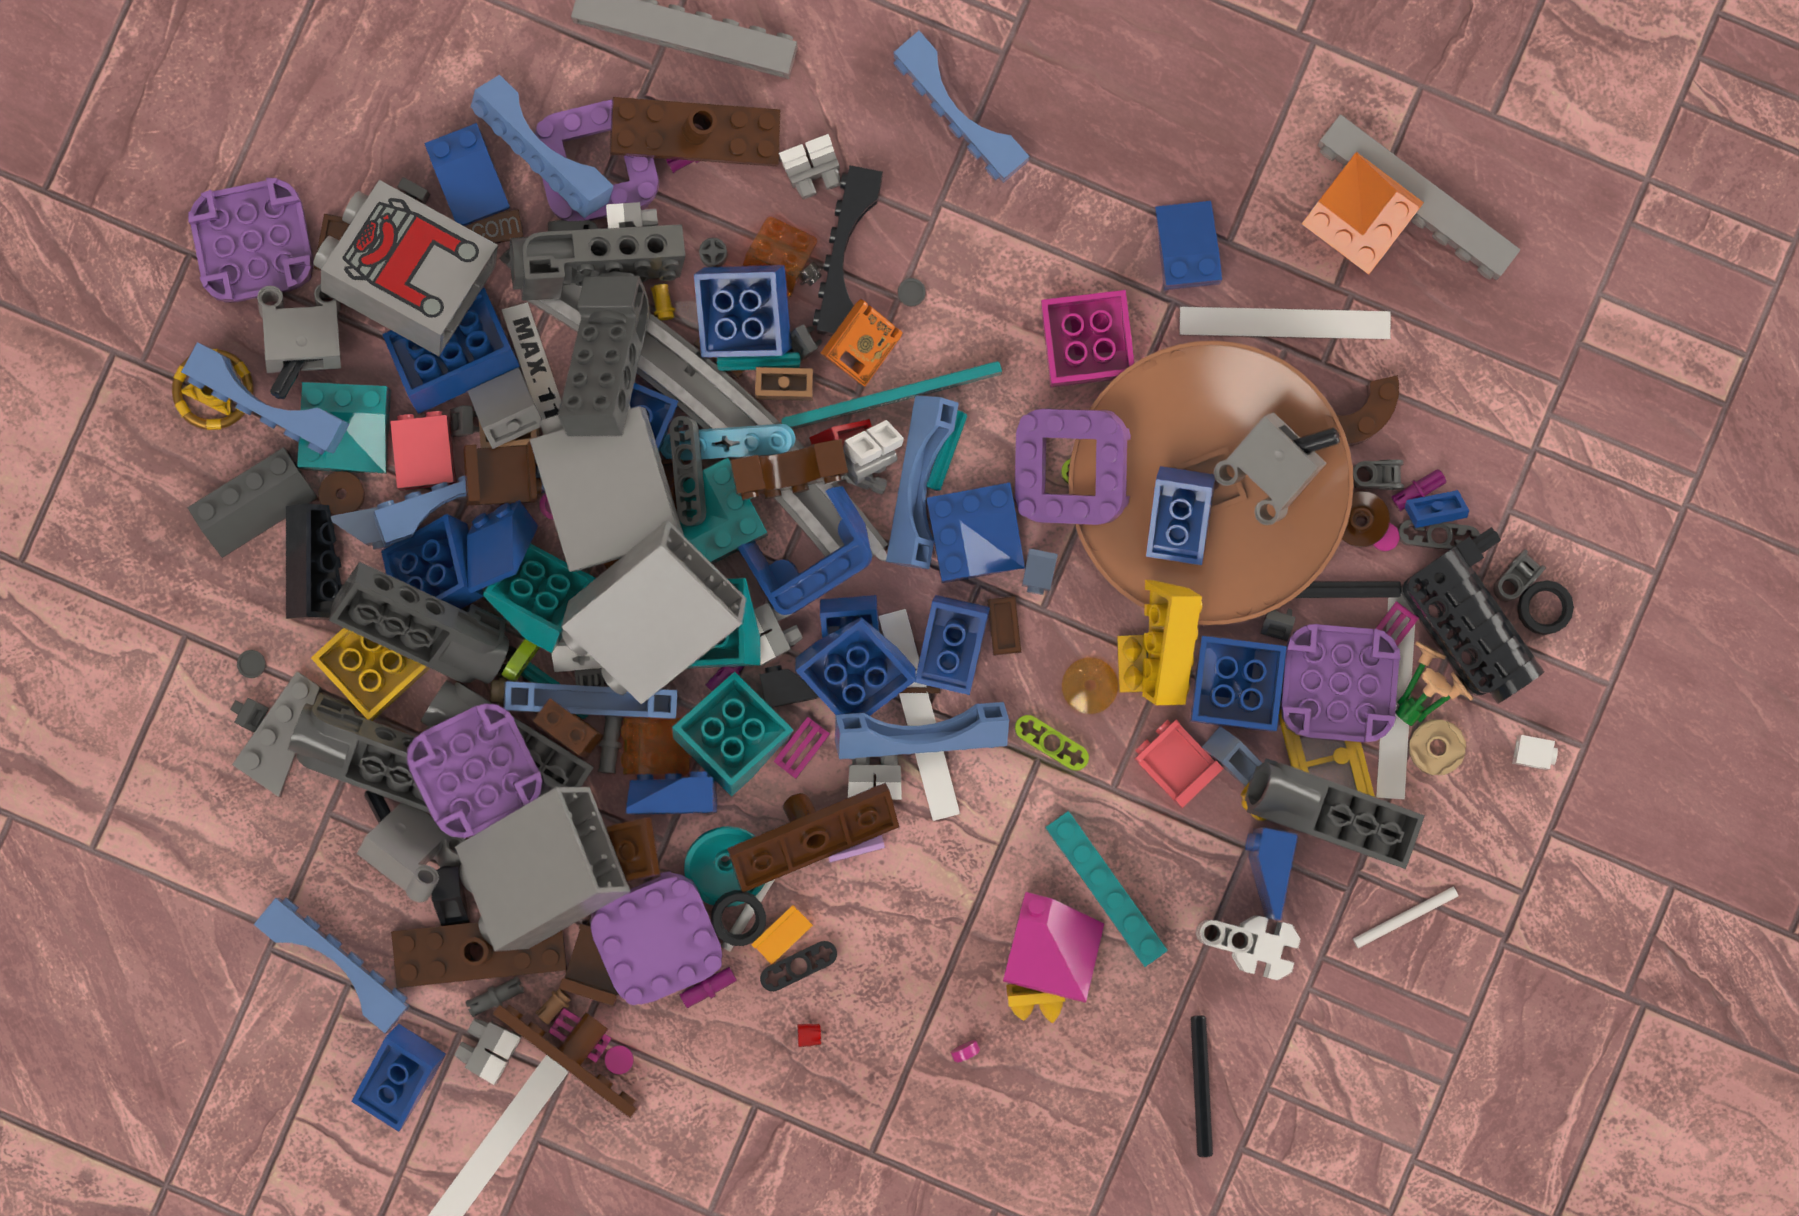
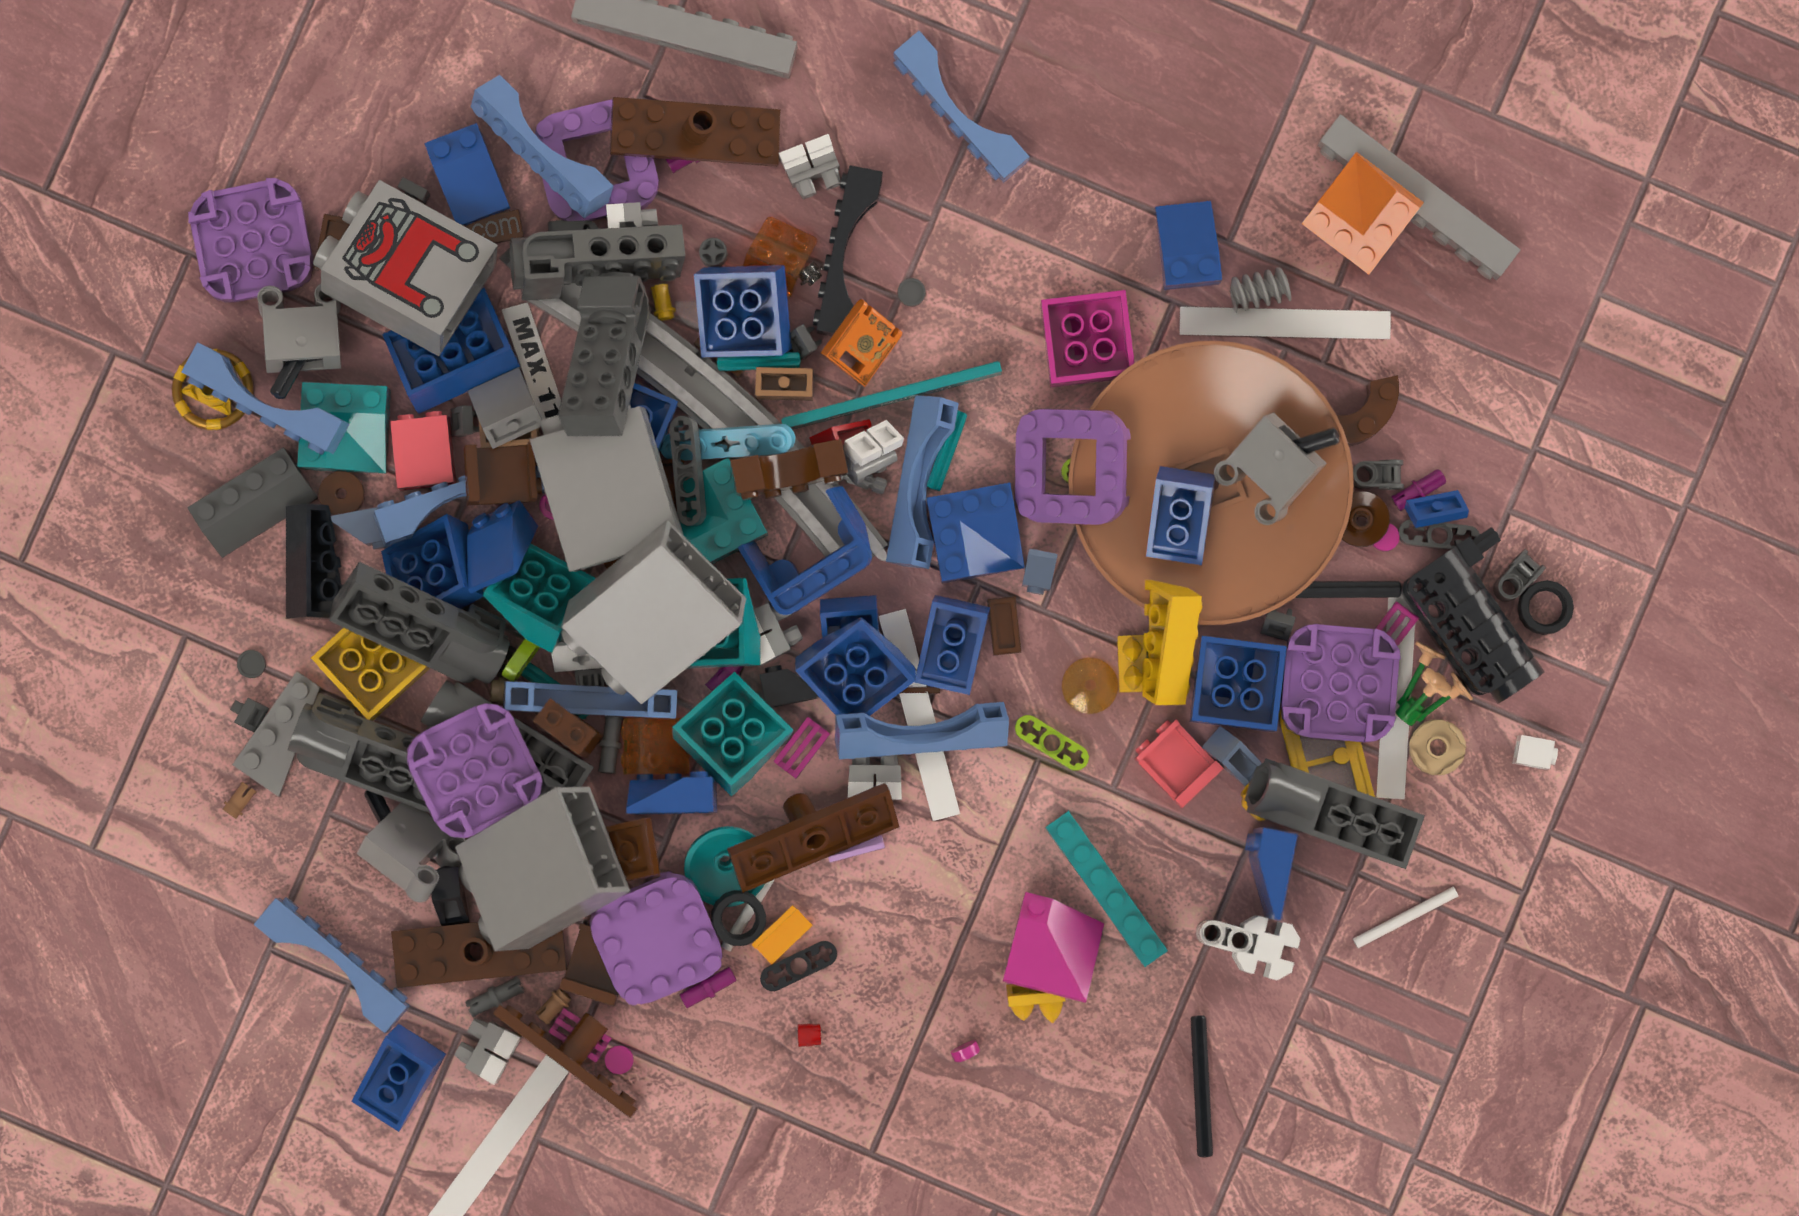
none -> medium nougat pin [222,782,257,819]
none -> light grey piece [1230,267,1291,313]

